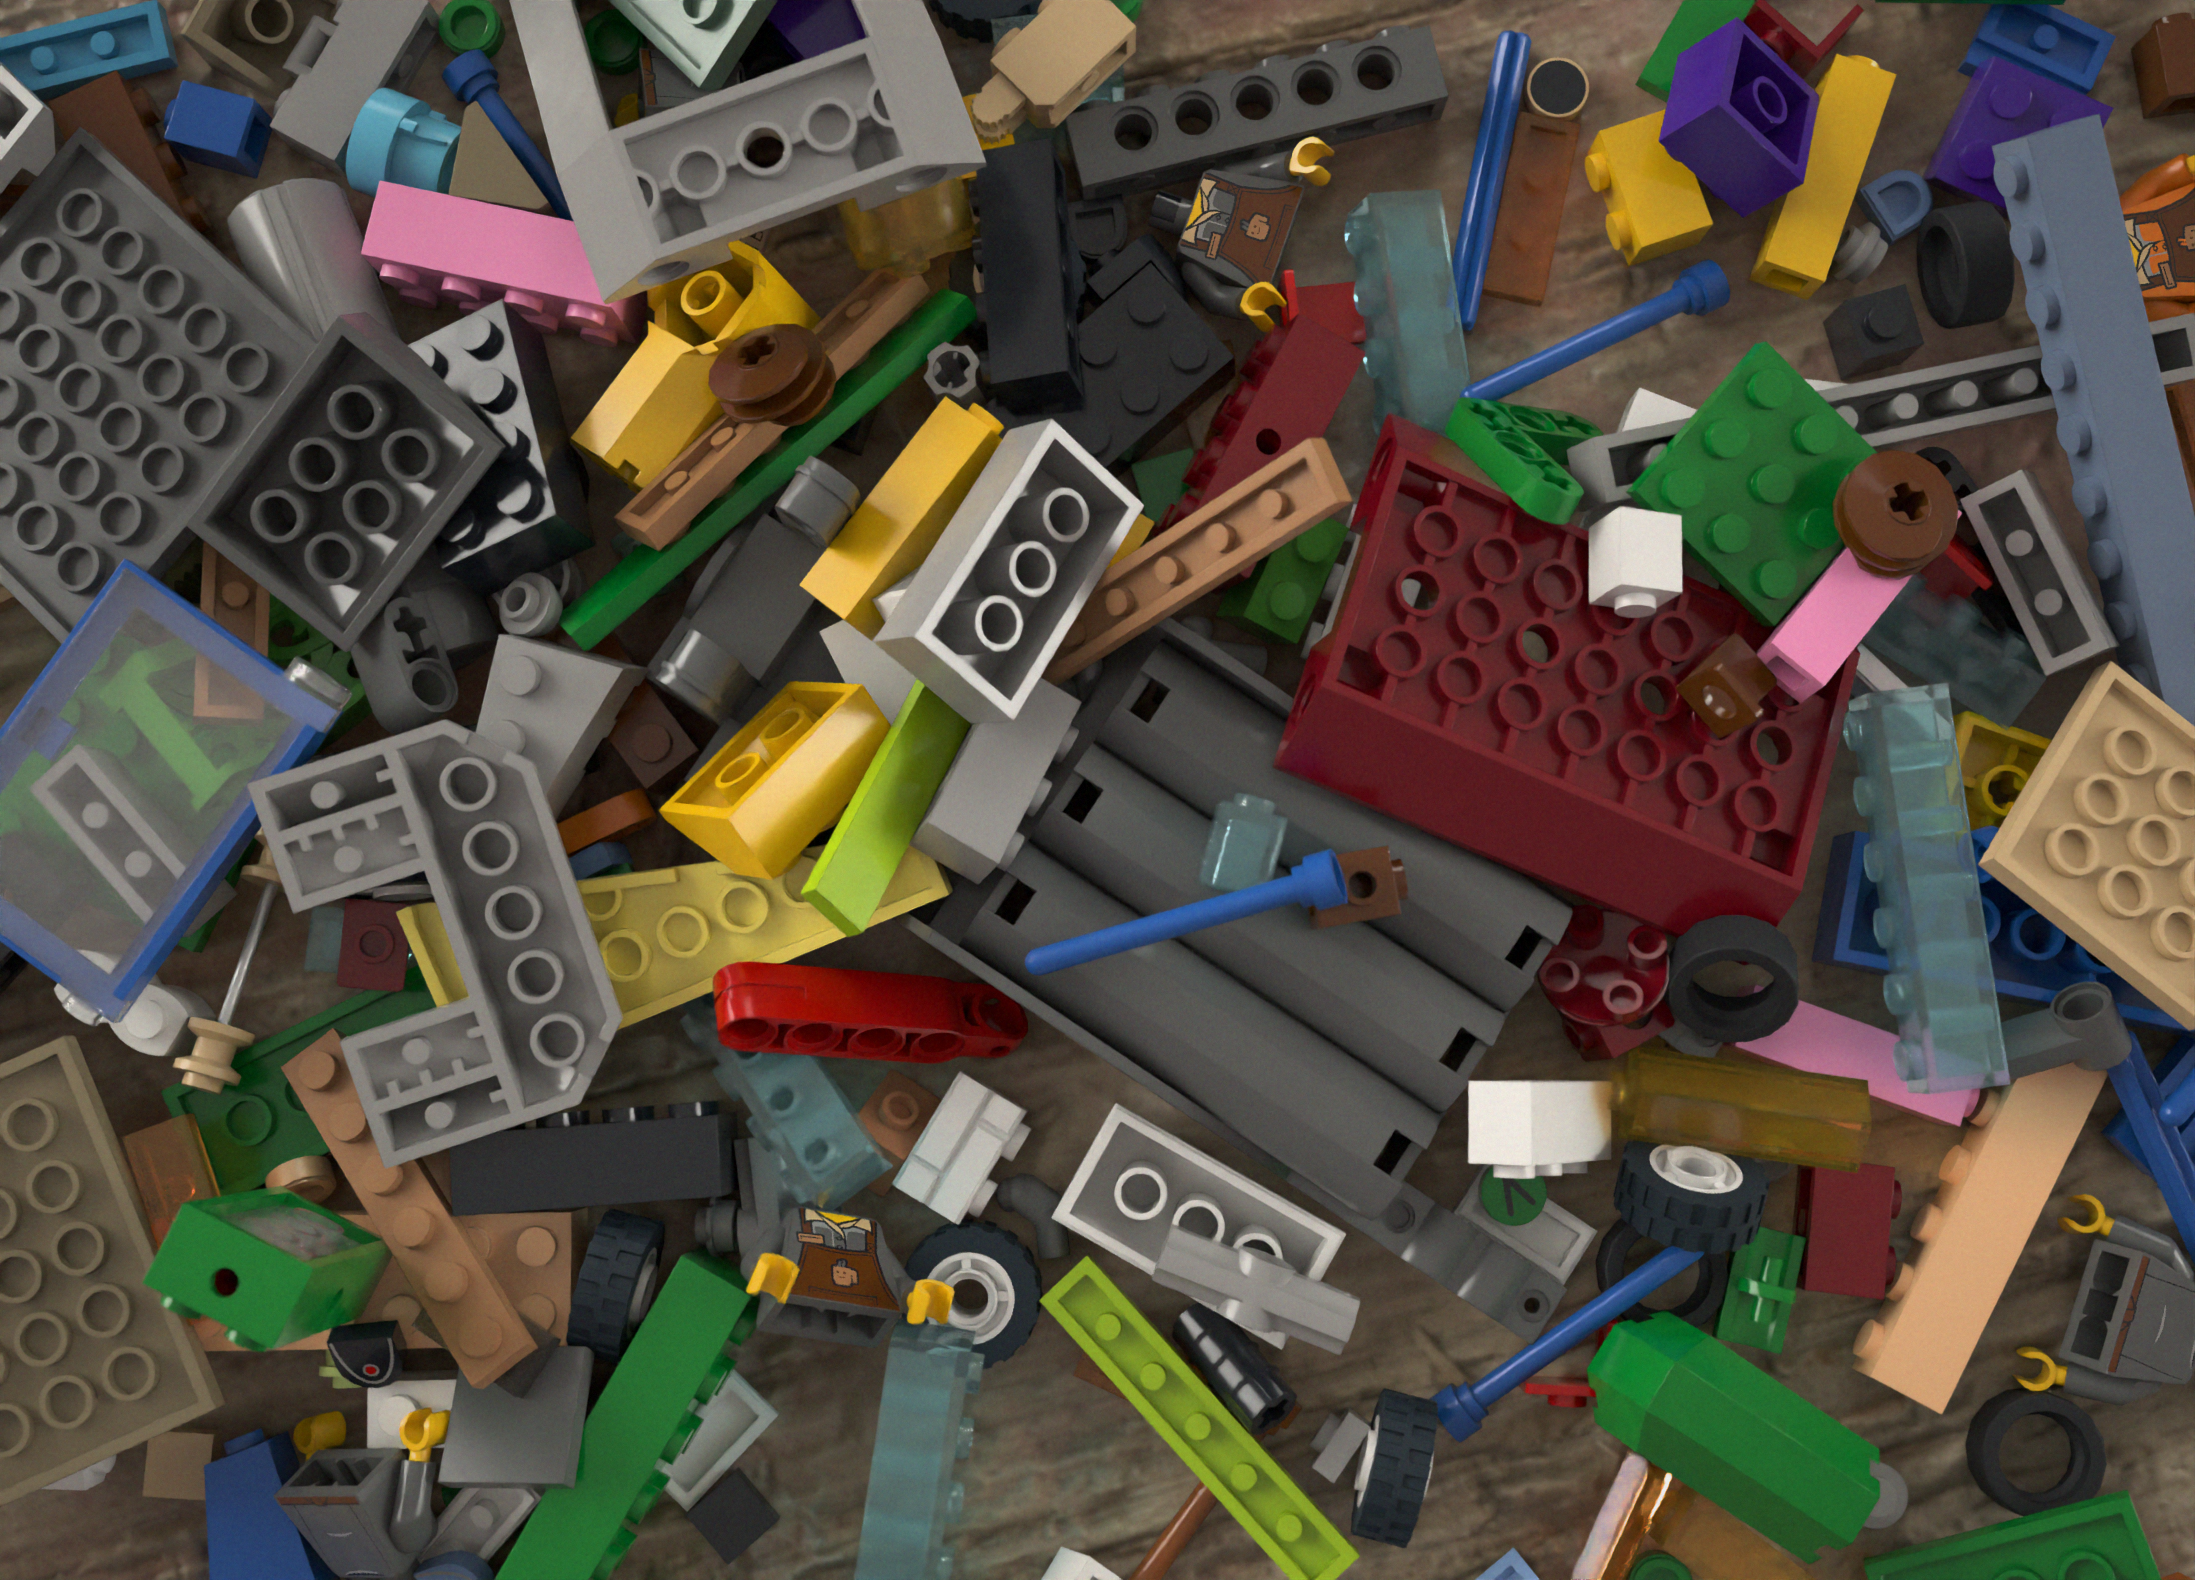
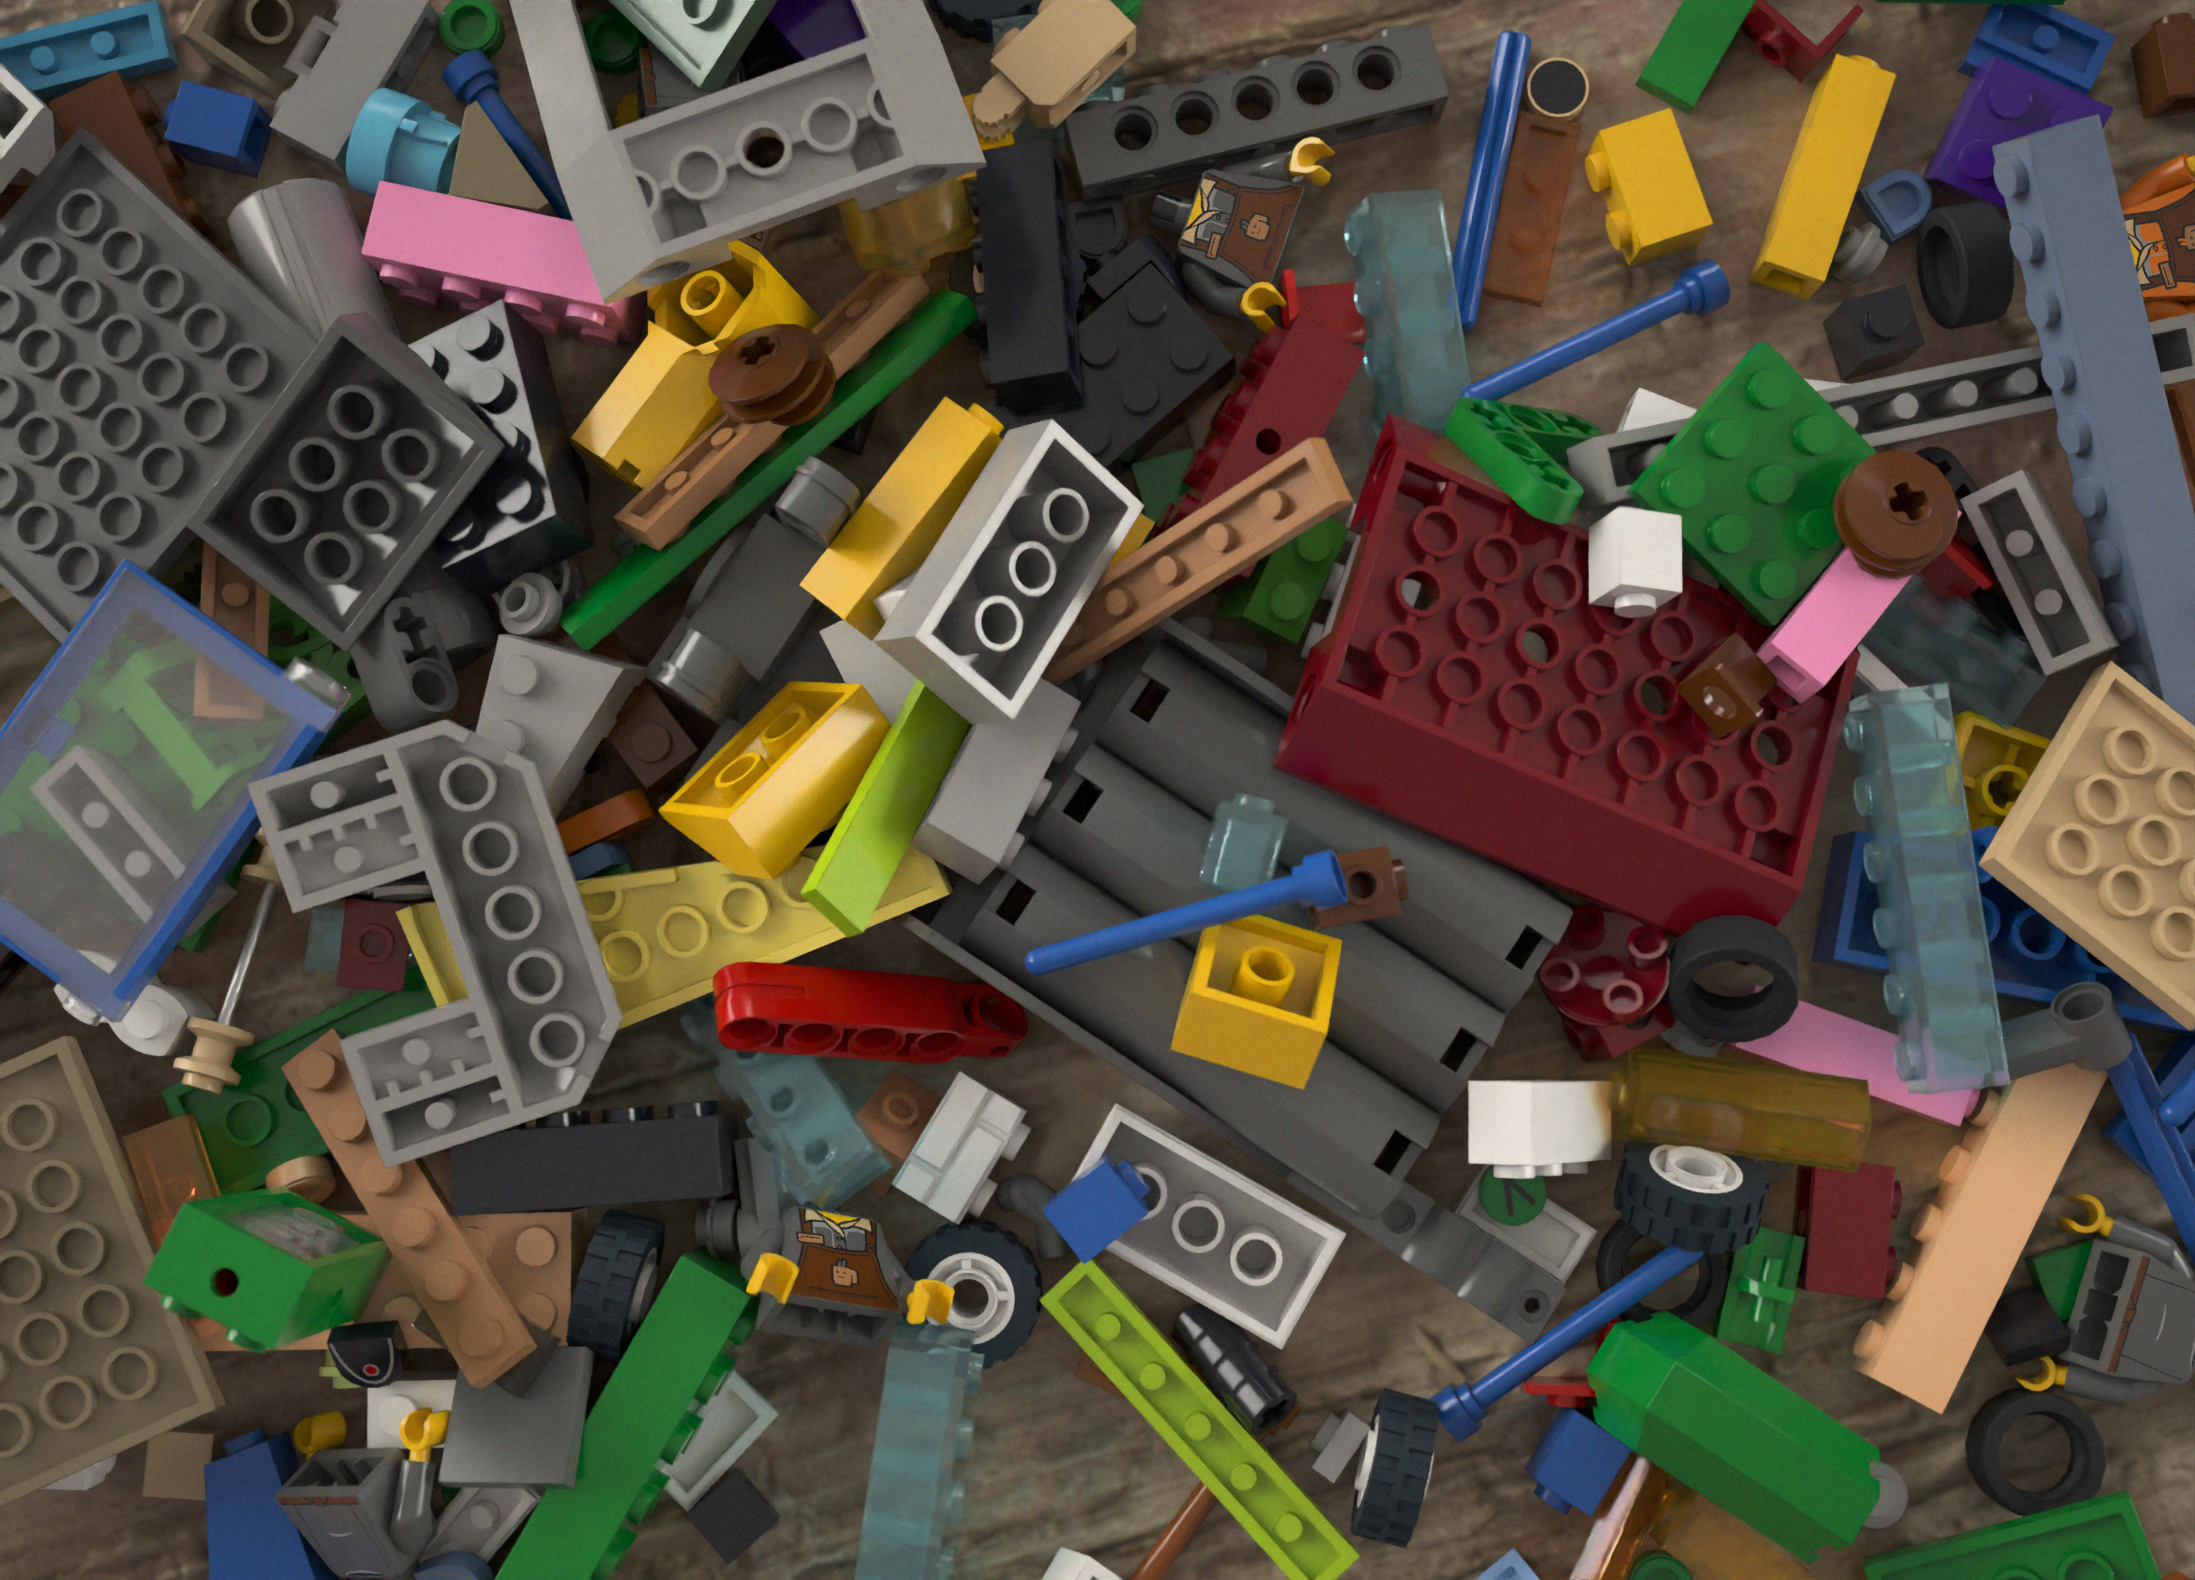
light grey piece [923,342,998,411] -> none
light grey piece [1151,1224,1361,1355] -> none
dark purple brick [1659,17,1820,218] -> none
none -> blue brick [1042,1153,1151,1264]
none -> yellow slope [1170,914,1342,1090]
none -> blue brick [1524,1407,1632,1517]
none -> black tile [1983,1287,2070,1368]
none -> green tile [2024,1238,2094,1321]

